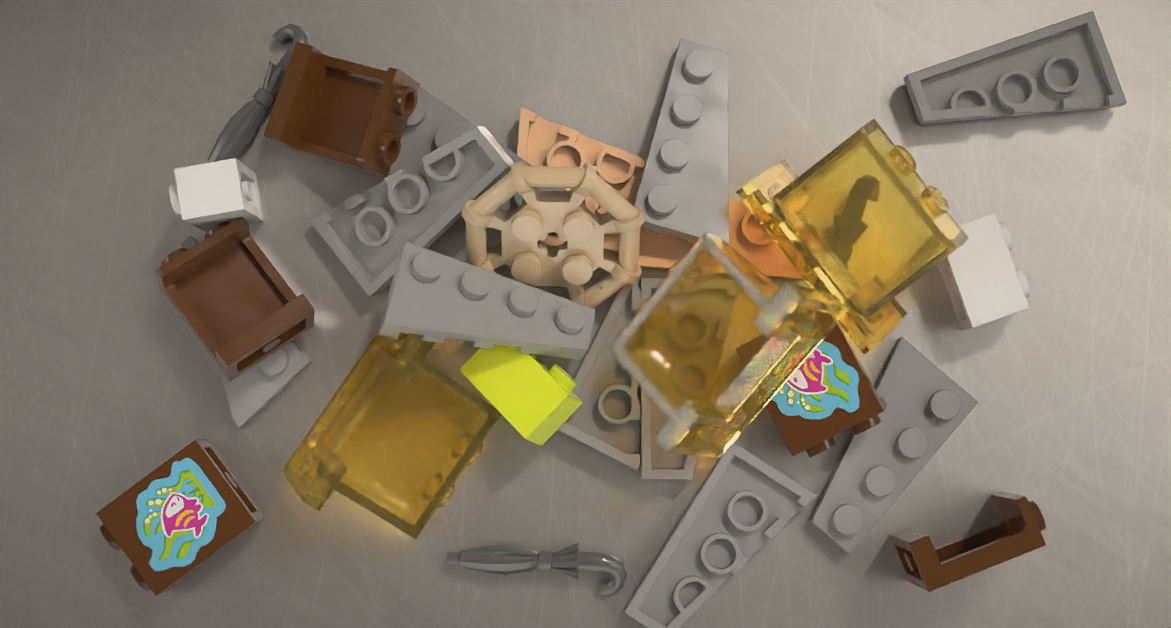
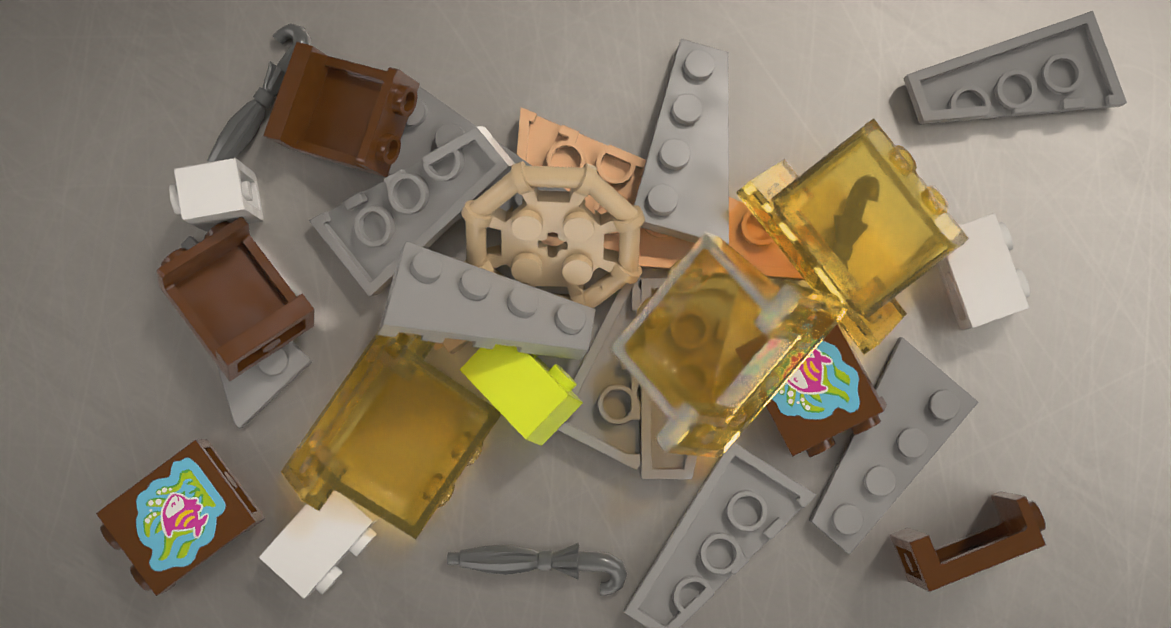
none -> white brick [259,479,379,598]

